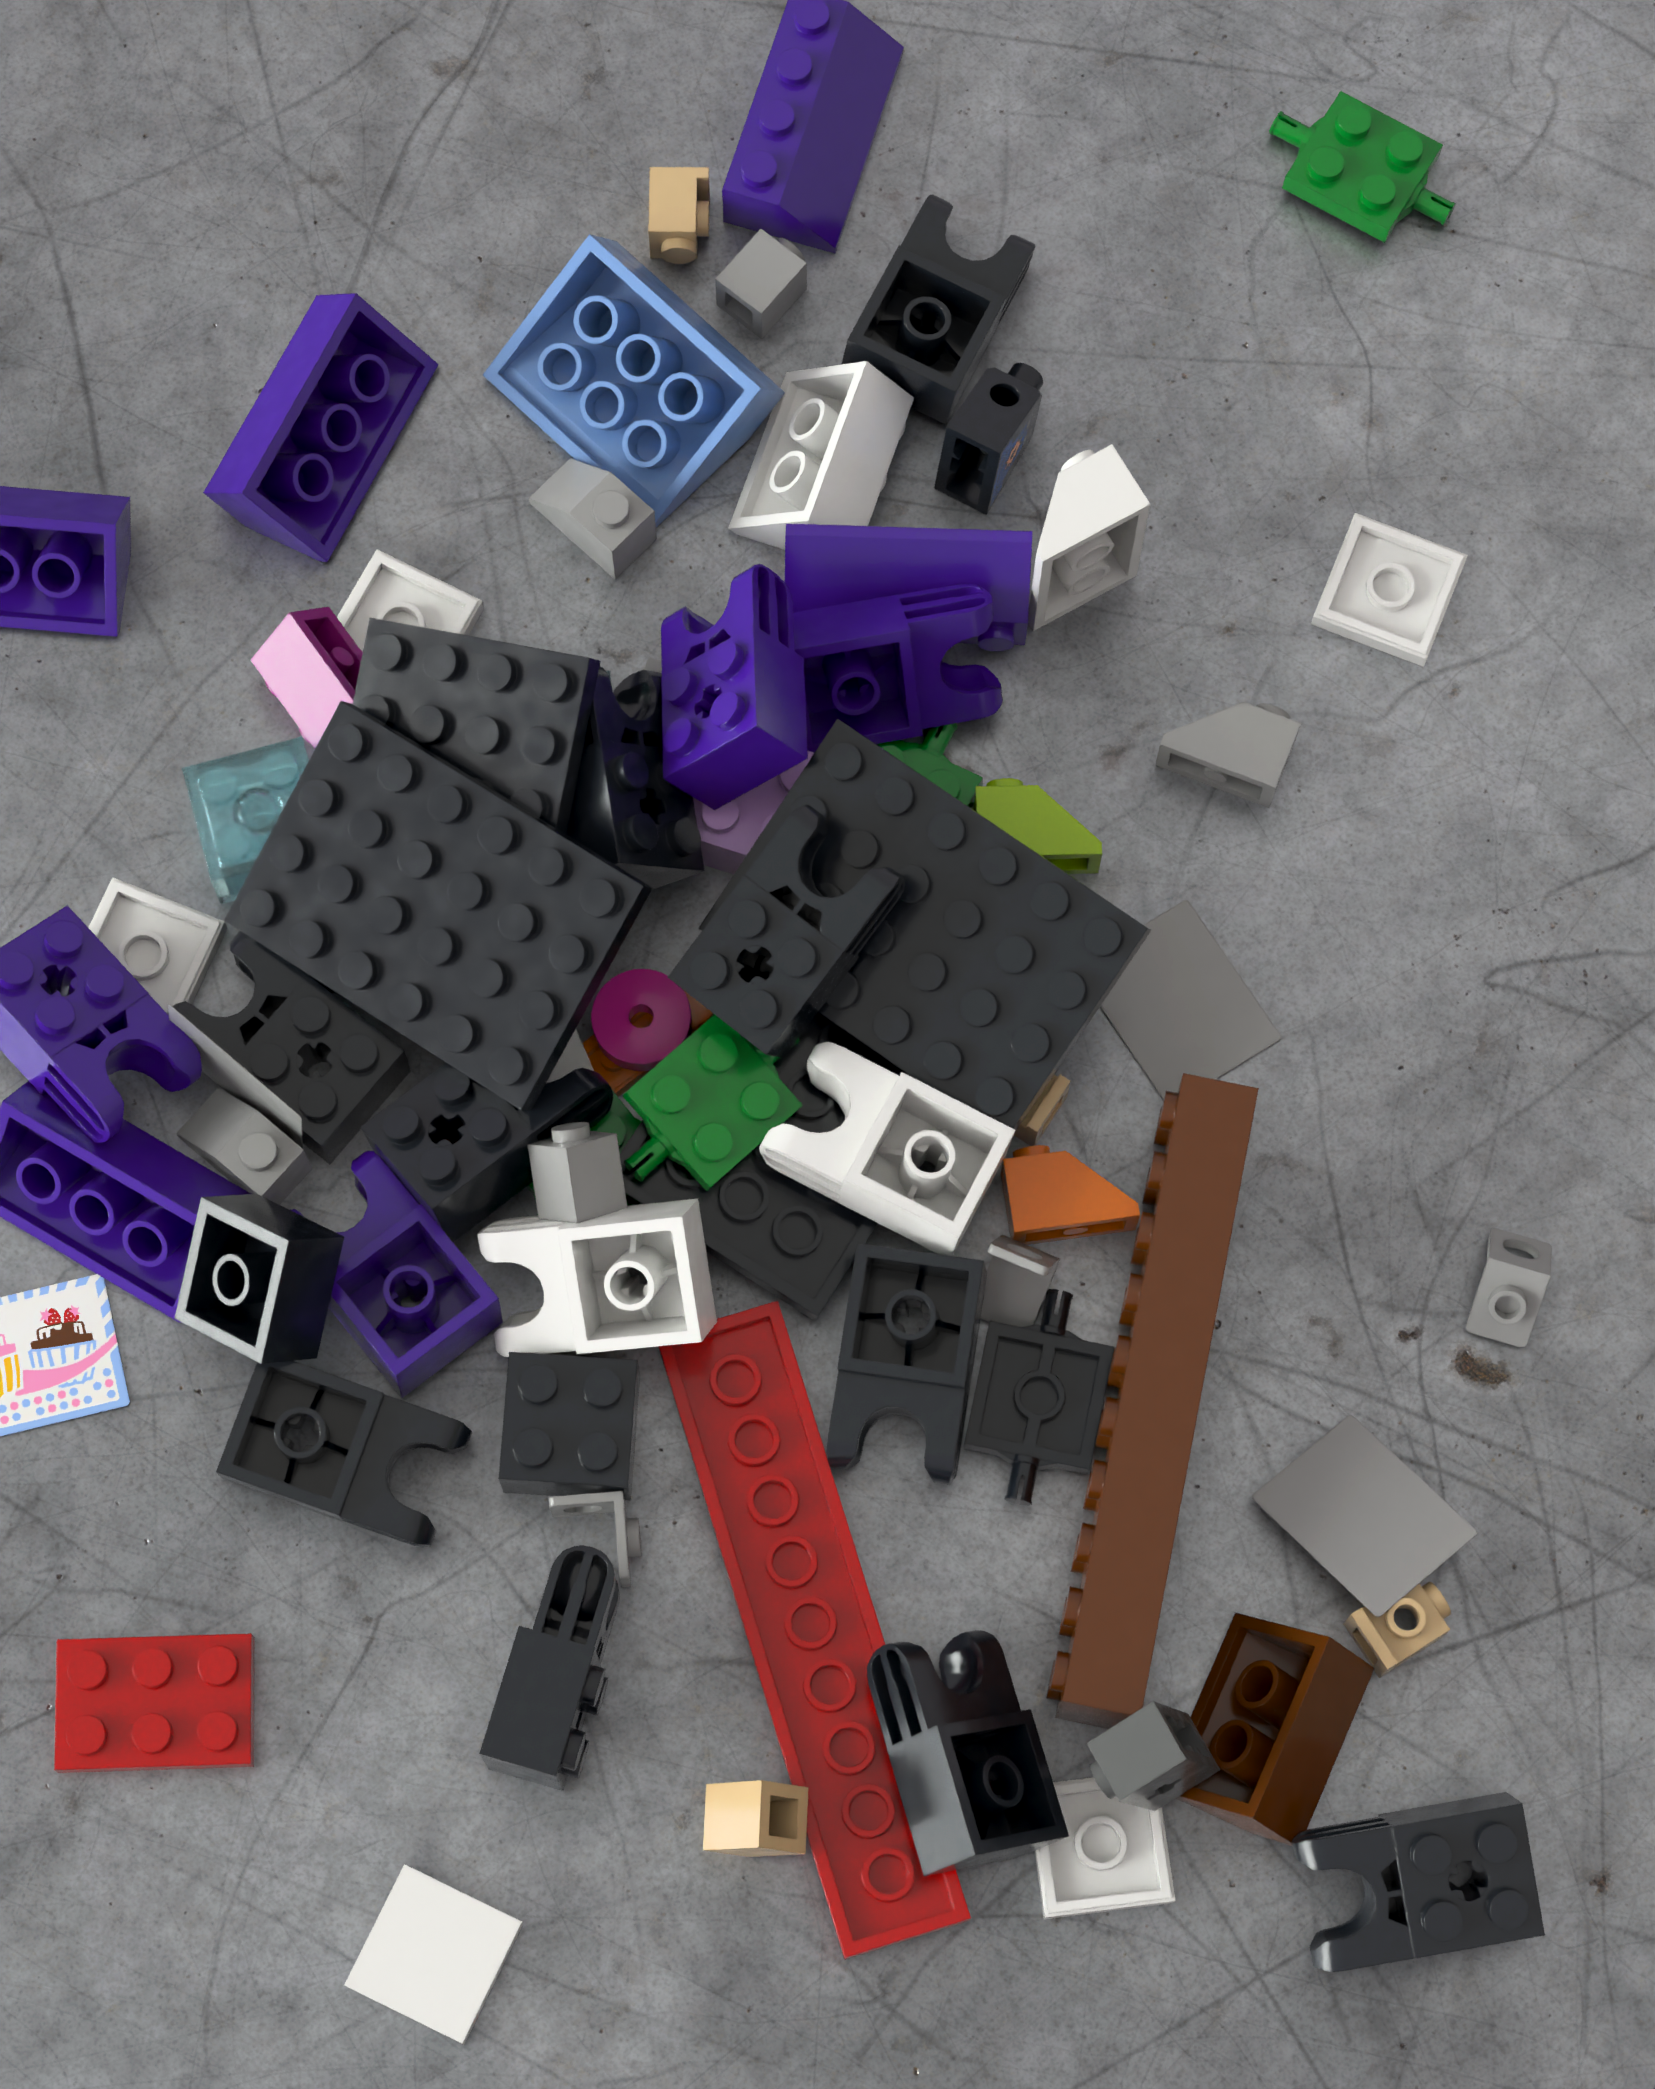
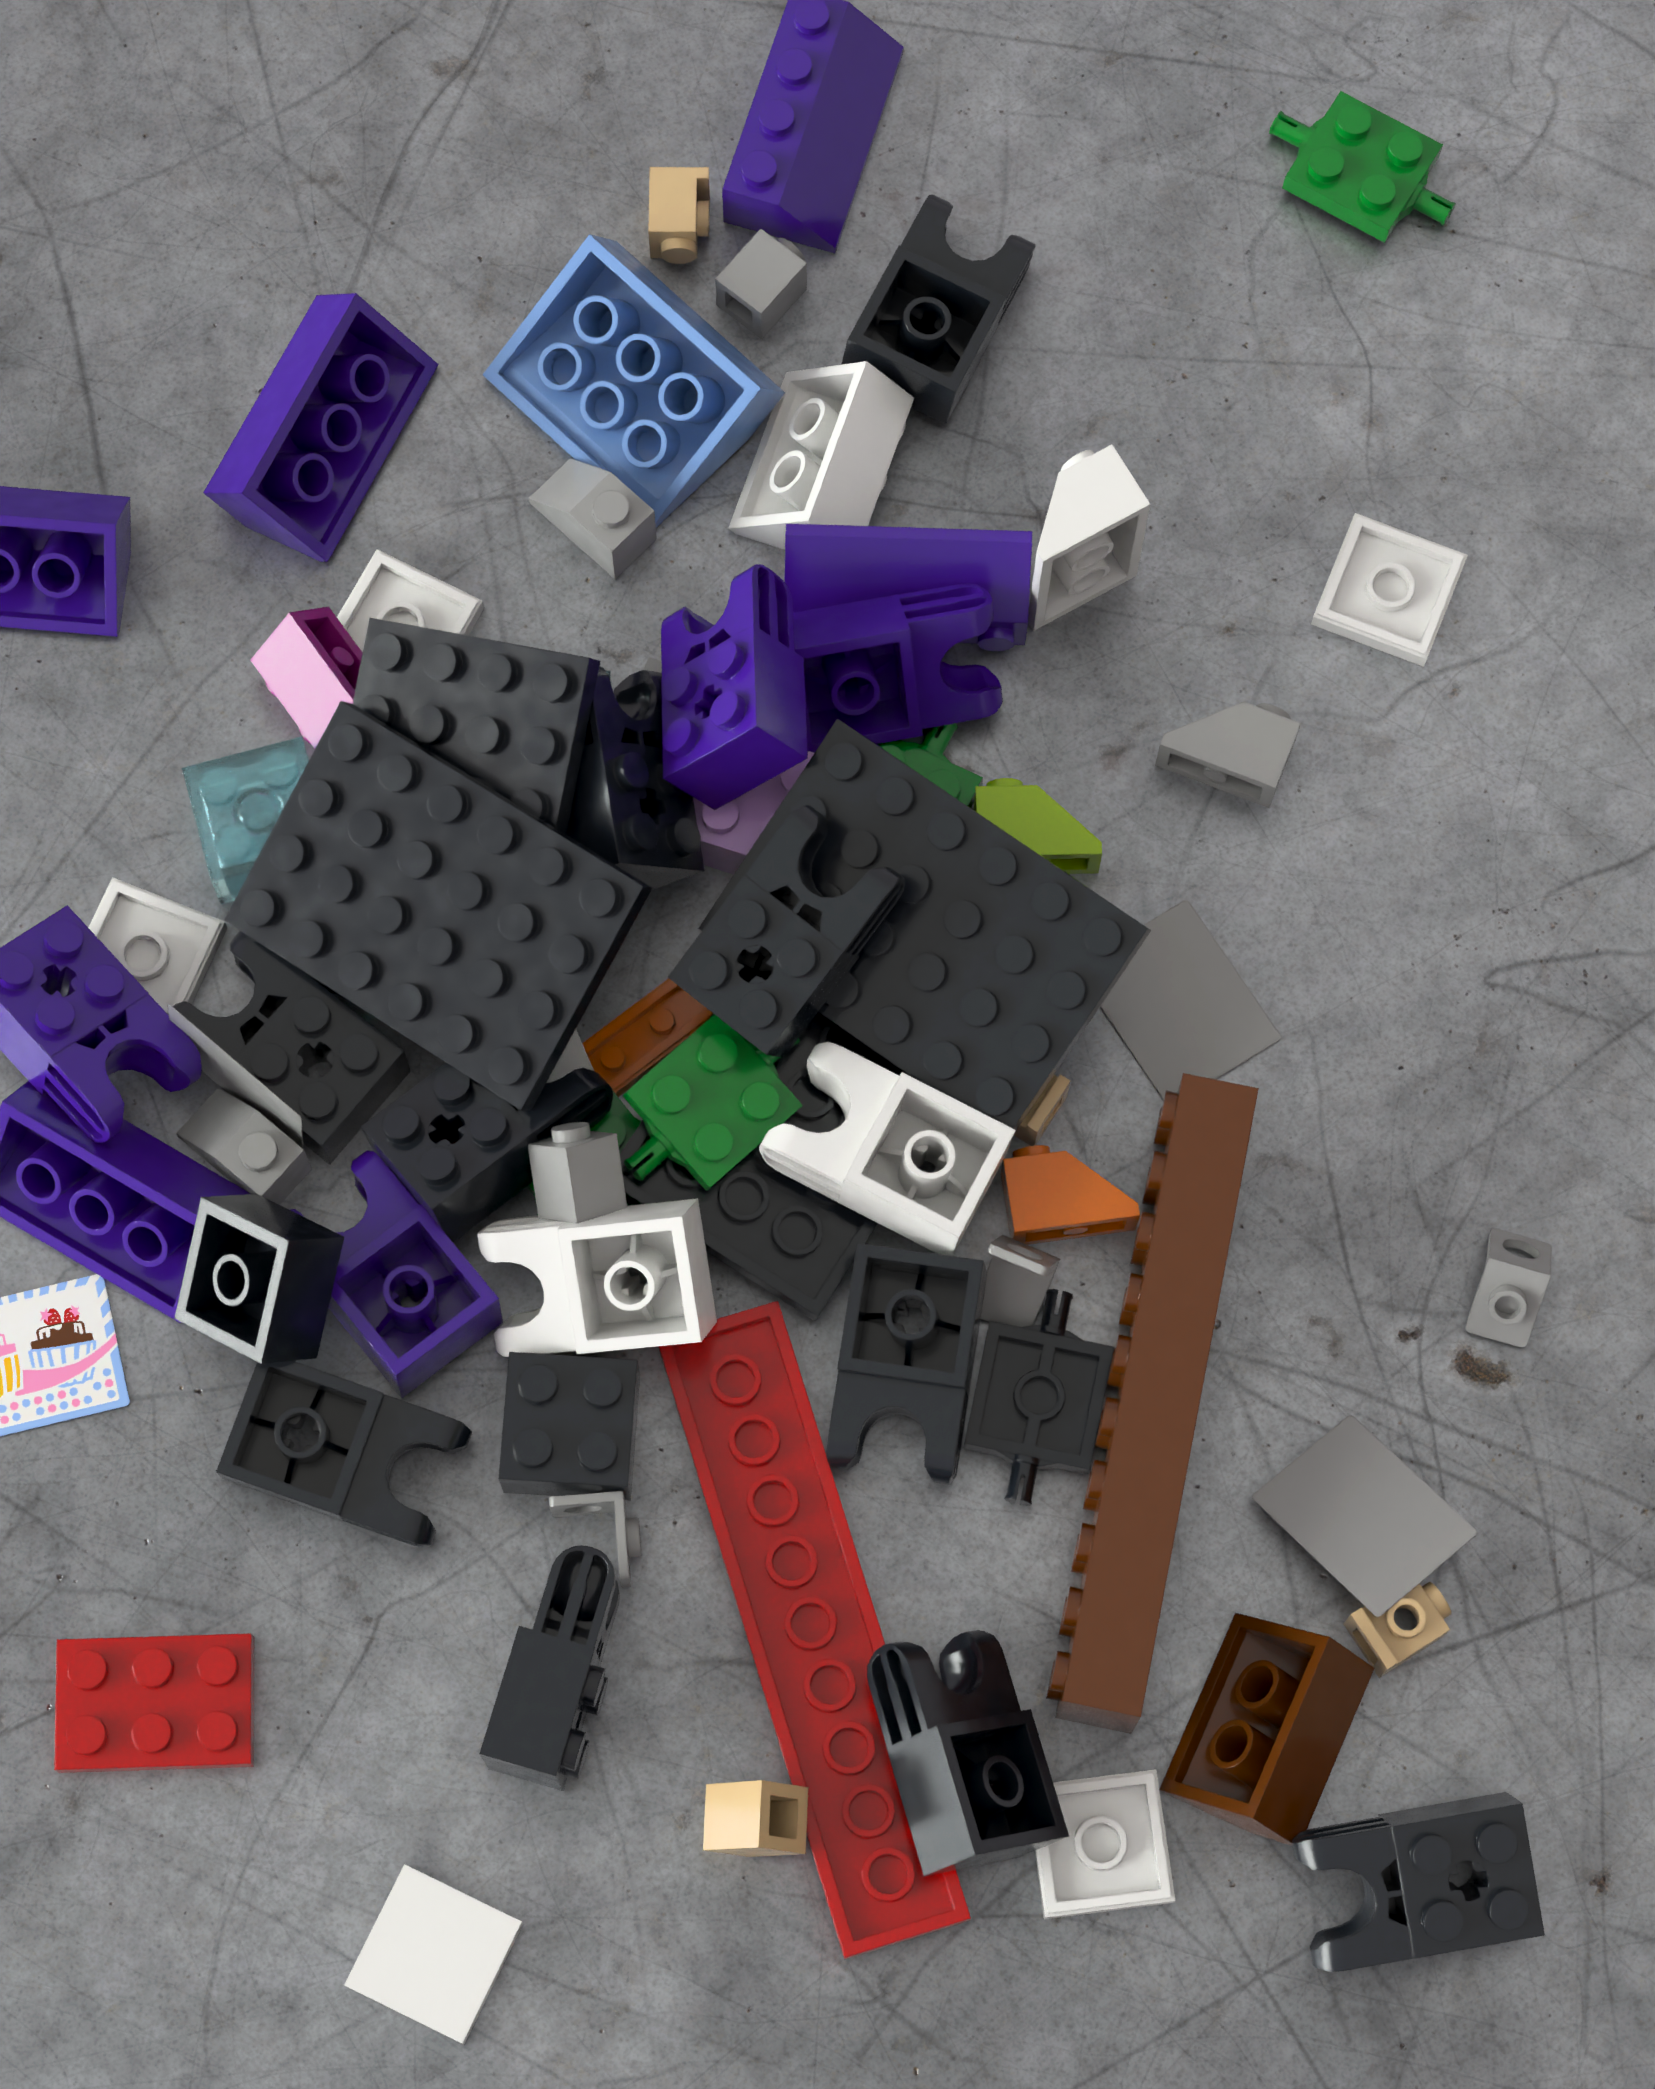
dark pink piece [591,969,692,1071] -> none
black torso [934,363,1043,515] -> none
dark grey brick [1086,1701,1220,1811] -> none

